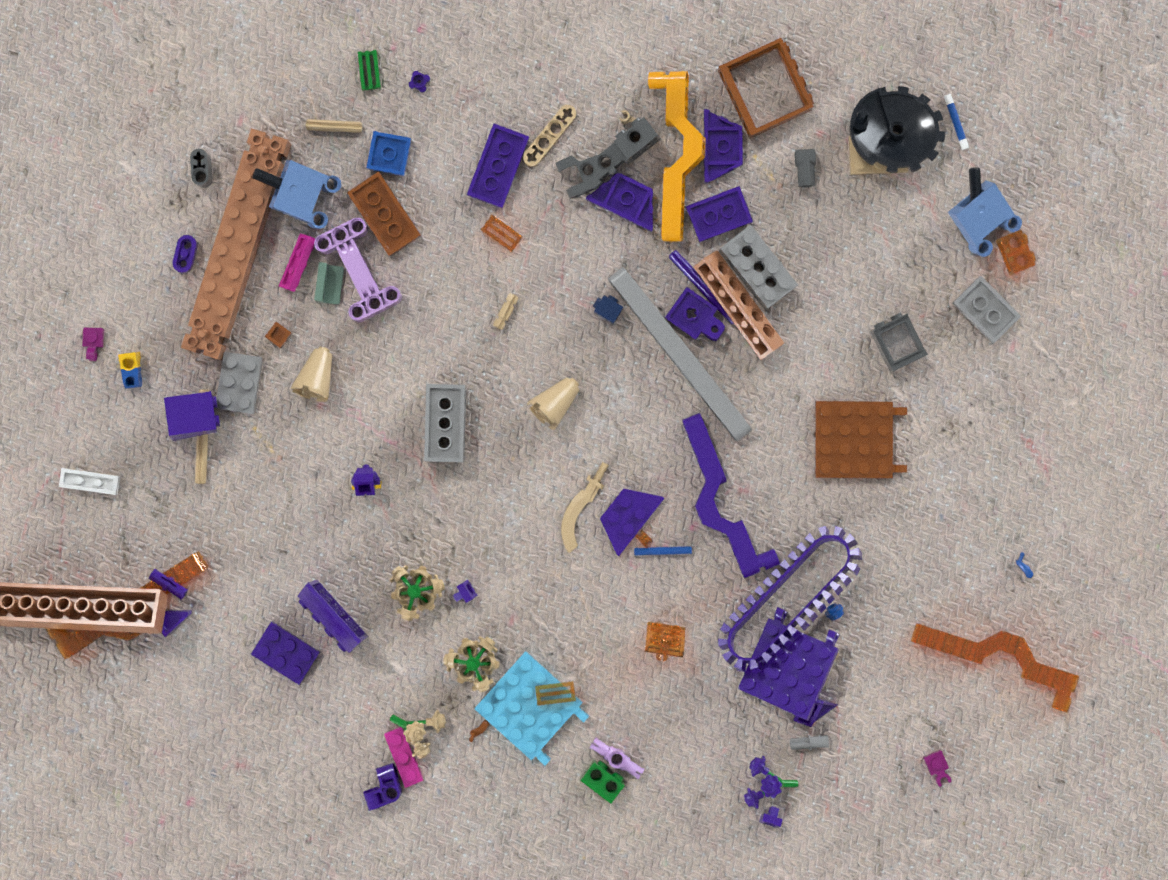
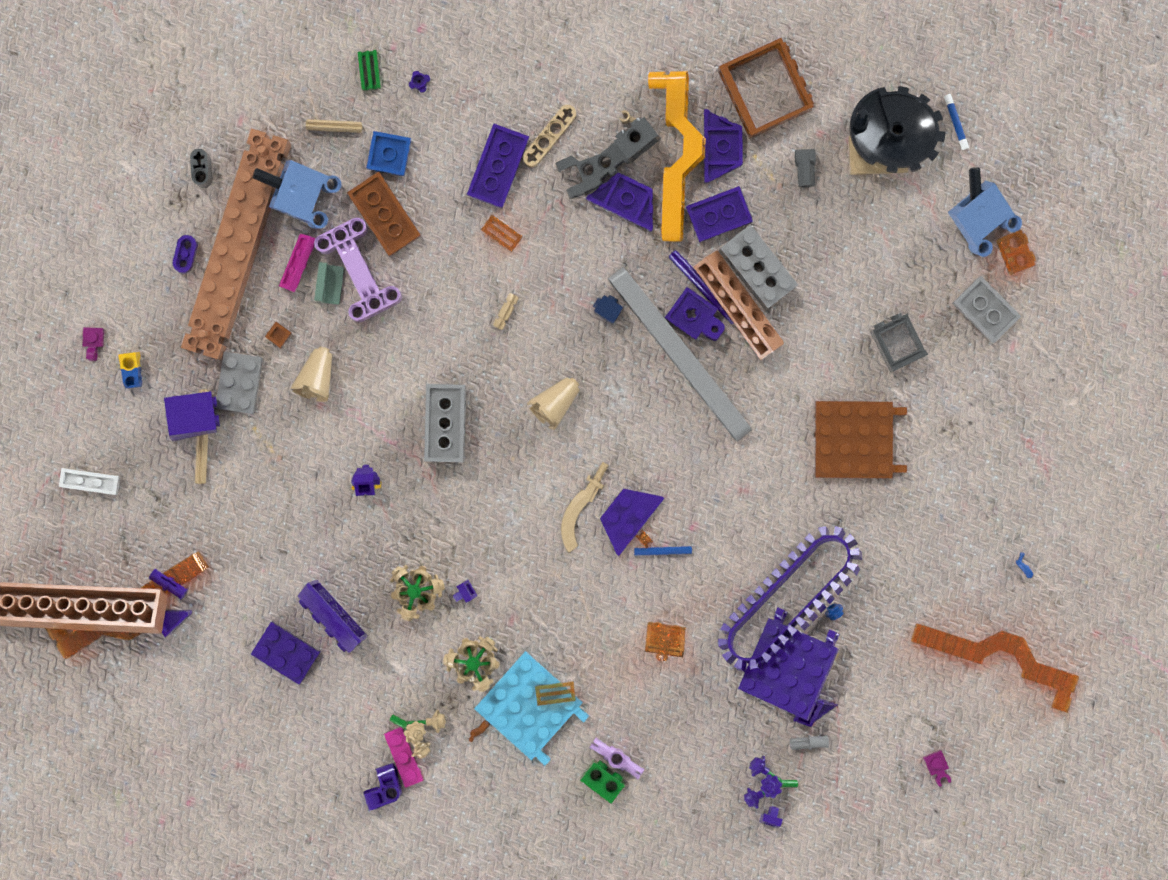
dark purple beam [682,413,780,579] -> none

